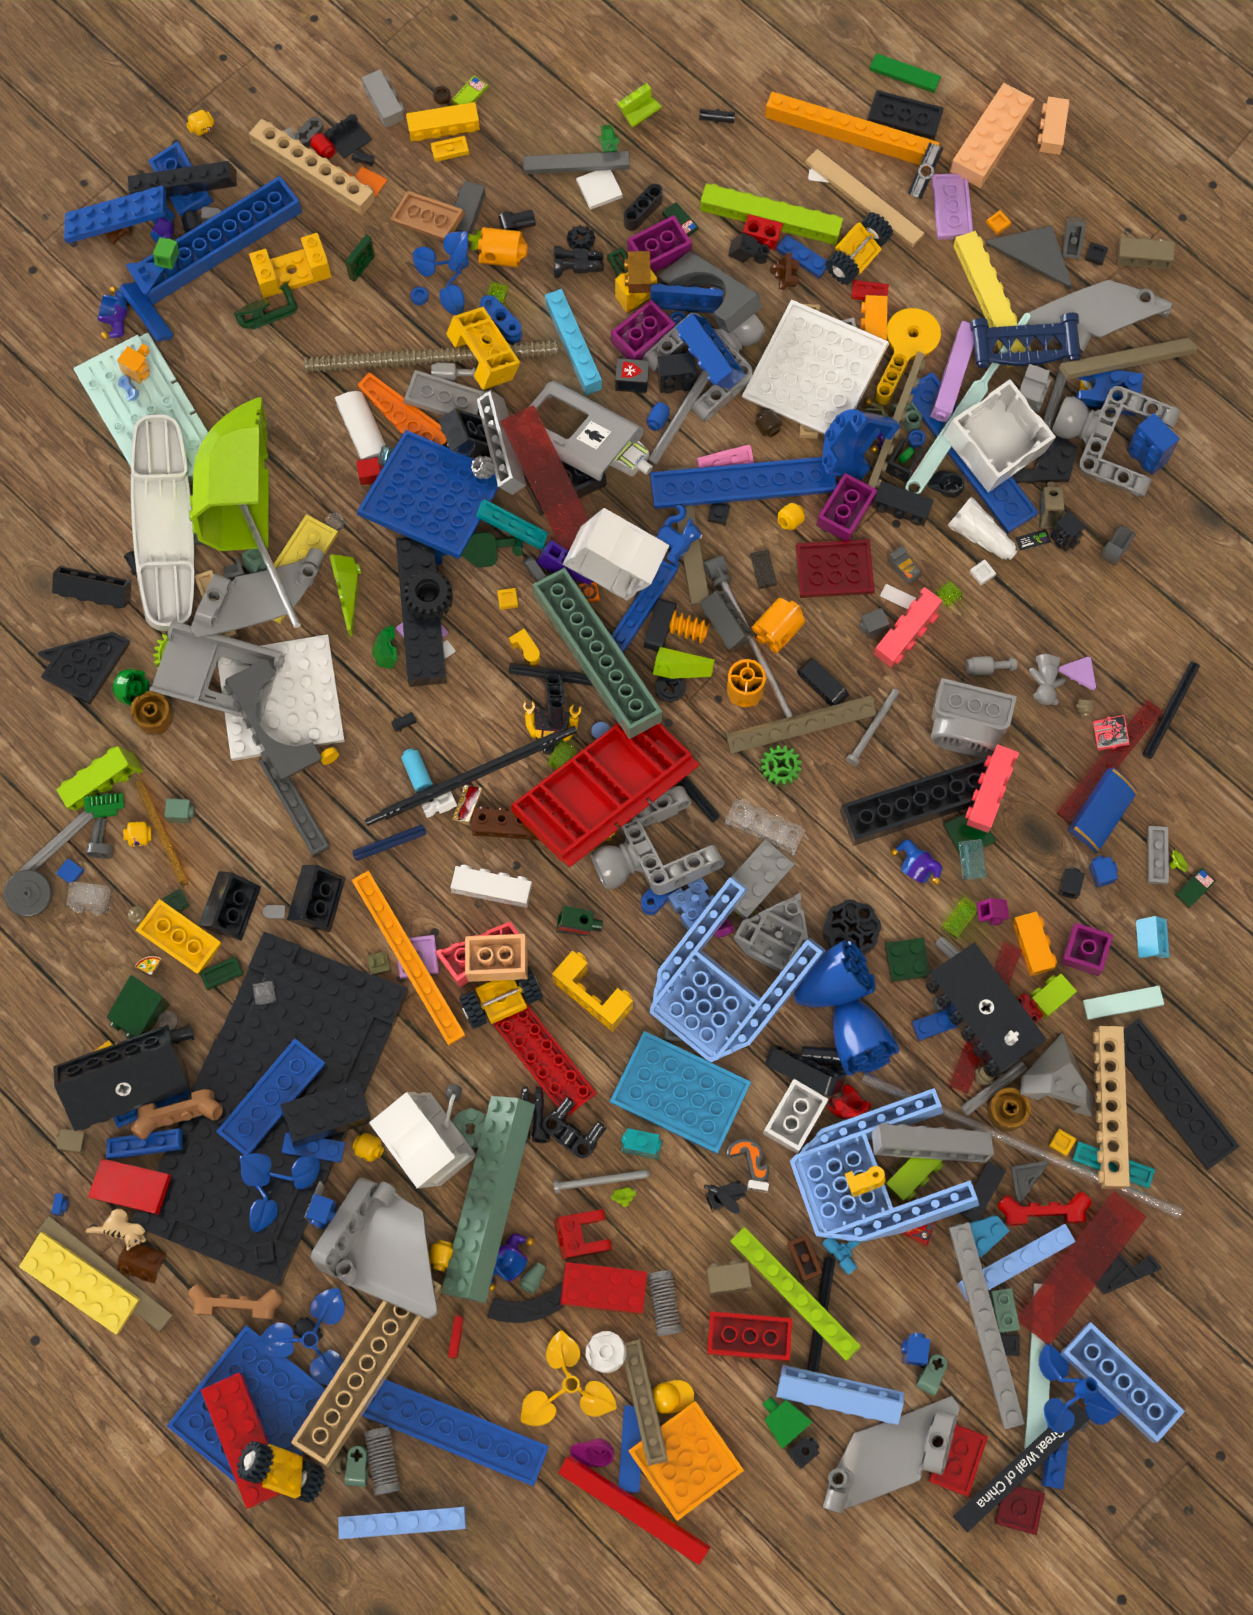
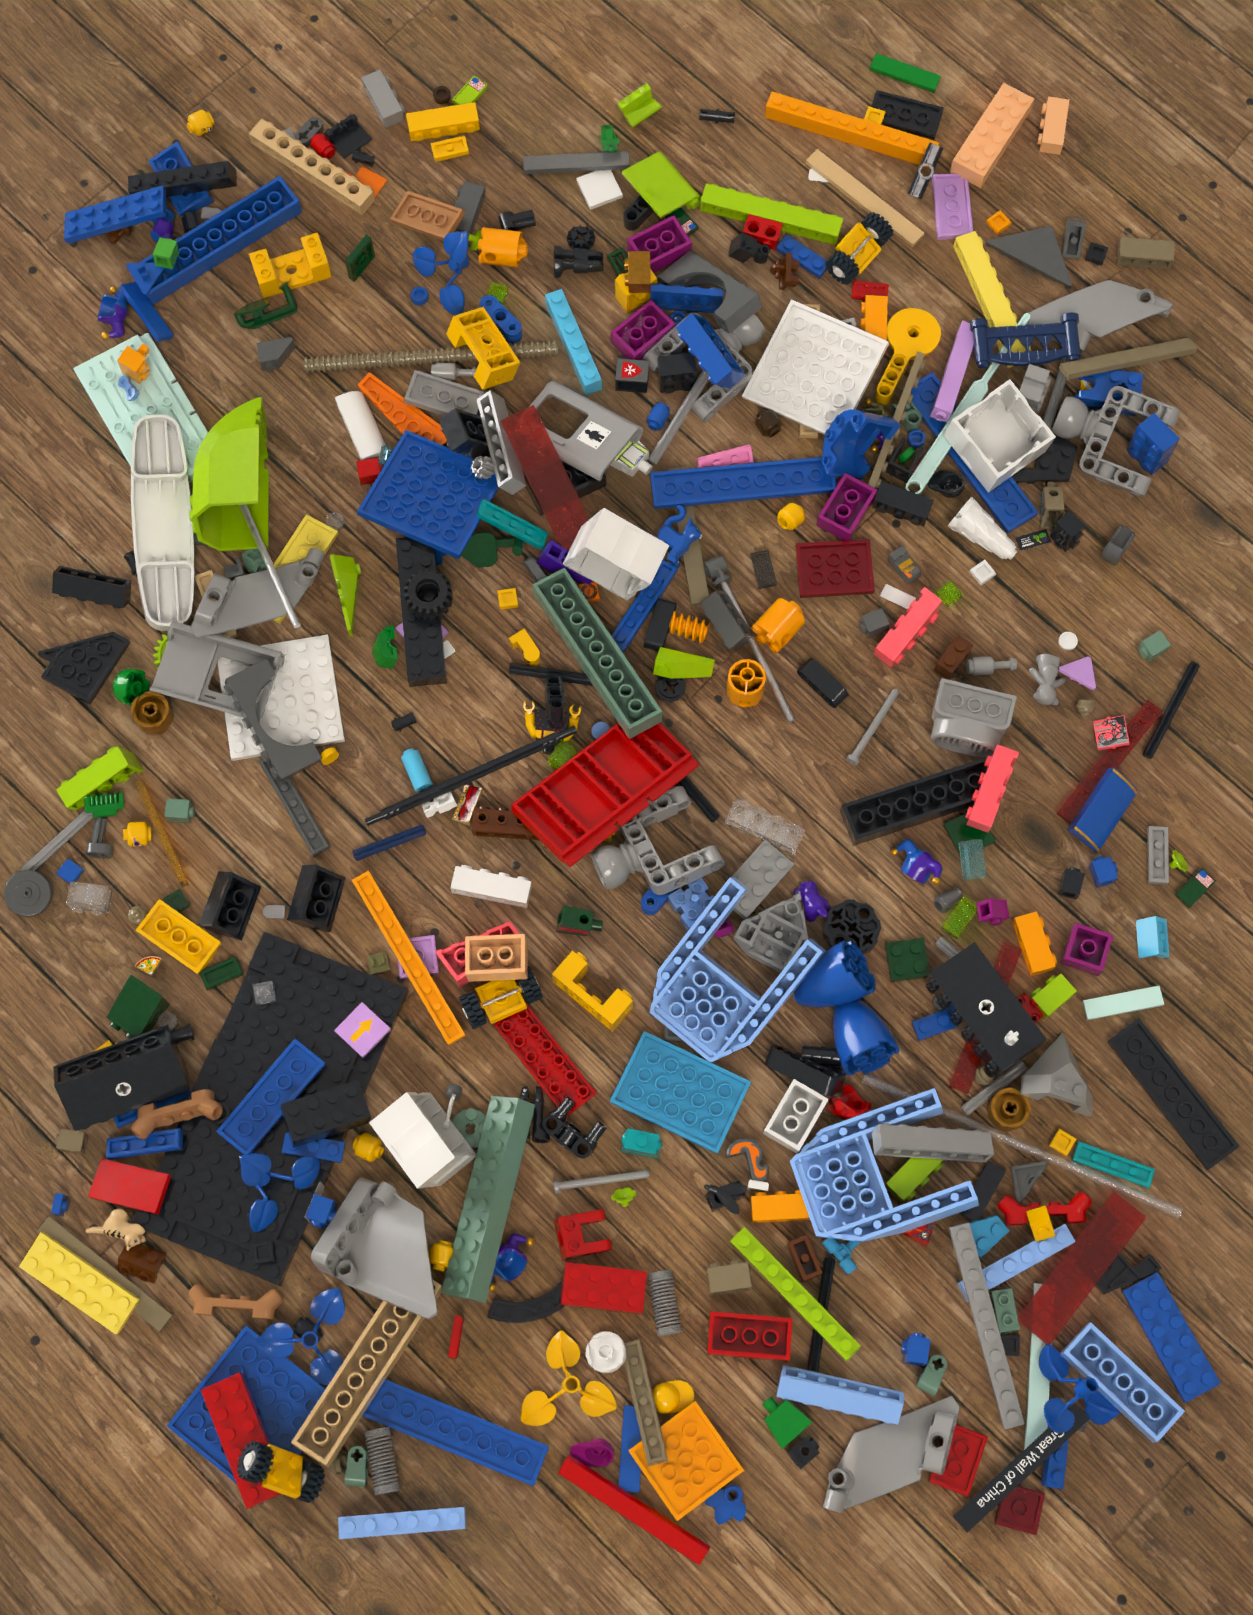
sand green cone [519,1262,547,1294] -> none
black plate [708,503,730,526] -> none
dark tan plate [726,696,876,754] -> none
bright green gear [760,745,802,787] -> none
yellow leg [845,1166,886,1197] -> none
tan brick [1093,1026,1130,1189] -> none
none -> dark grey slope [256,337,295,371]
none -> lavender tile [334,1002,391,1058]
none -> lime door [622,152,701,218]
none -> blue plate [705,1484,746,1524]
none -> light orange brick [750,1190,810,1223]
none -> dark purple animal [794,881,831,922]
none -> yellow plate [864,106,885,125]
none -> flat silver cone [933,887,963,913]
none -> reddish brown brick [934,635,973,680]
none -> yellow brick [1026,1206,1055,1242]
none -> white piece [1058,632,1078,651]
none -> blue plate [1121,1272,1221,1403]
none -> sand green brick [1138,630,1171,662]

